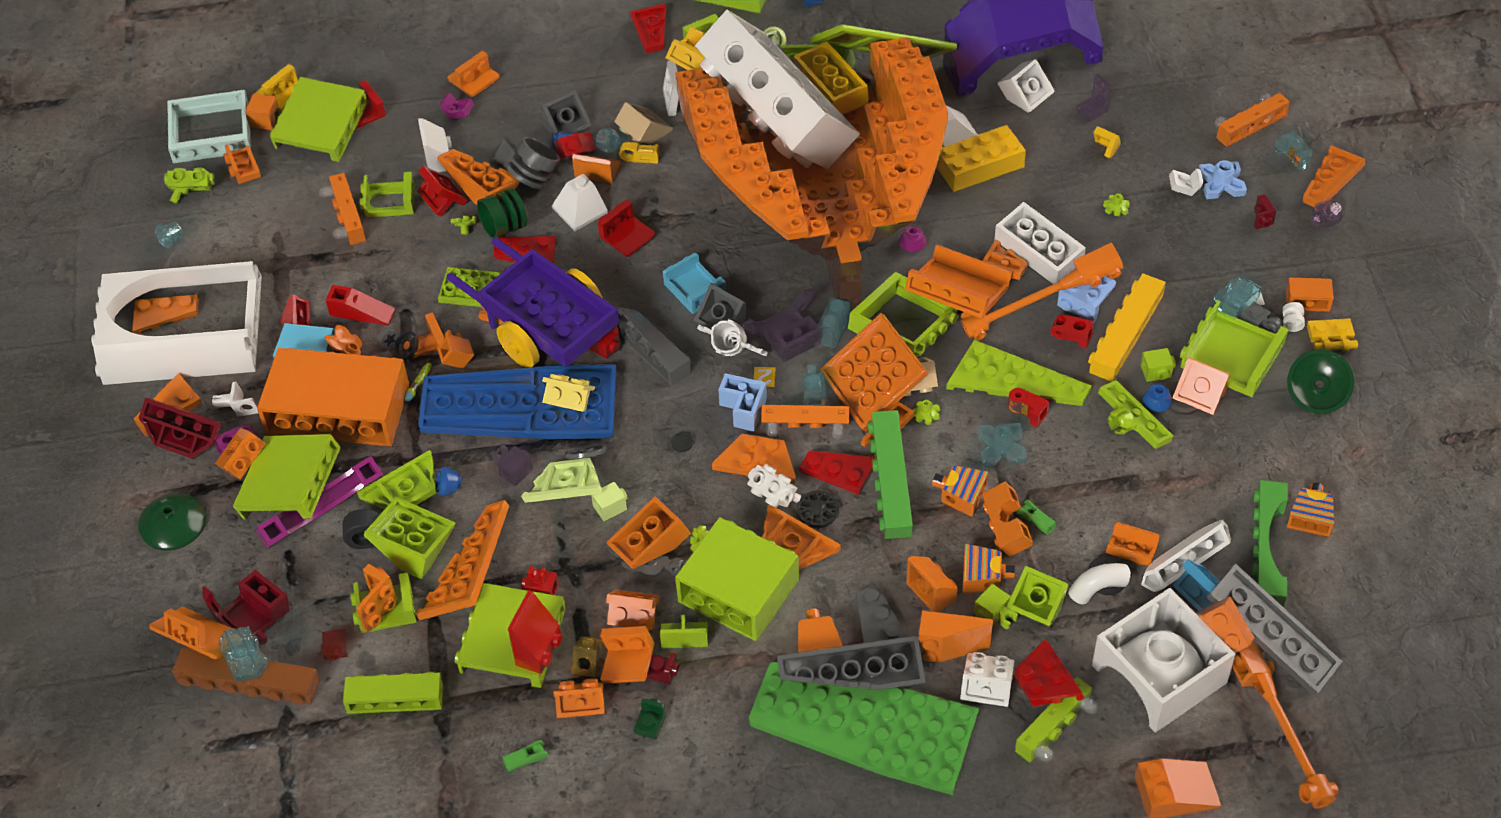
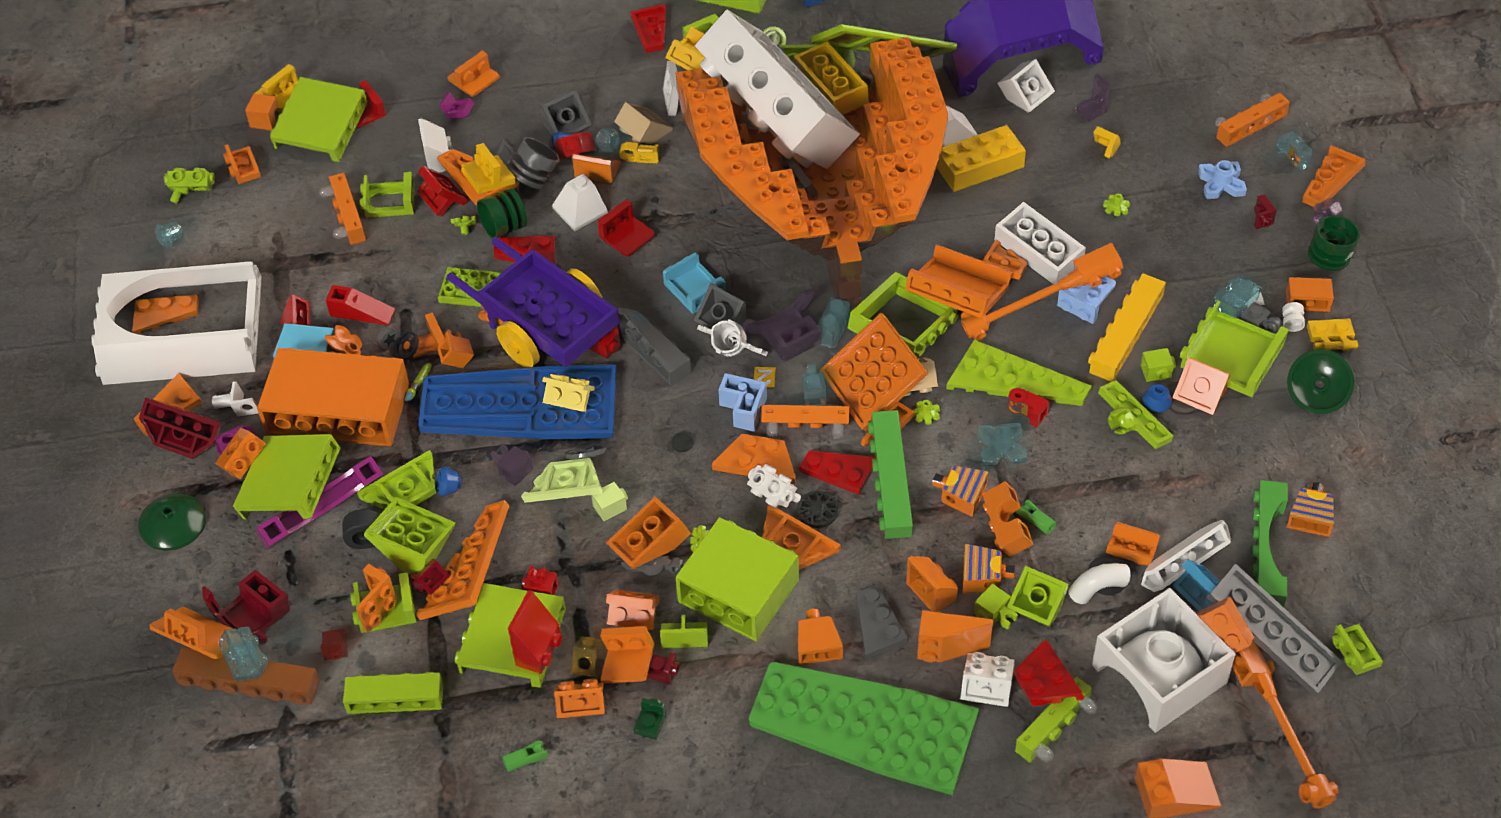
light aqua window [168,90,251,163] -> none
dark grey wedge [777,636,926,690] -> none
magenta cone [899,226,927,253] -> none
red leg [1050,314,1093,349] -> none
white bracket [1169,169,1203,196] -> none
none -> dark red bracket [409,558,450,595]
none -> yellow bracket [461,143,515,194]
none -> dark grey hinge [779,156,819,199]
none -> dark green wheel [1308,215,1360,271]
none -> lime bracket [1332,624,1383,675]

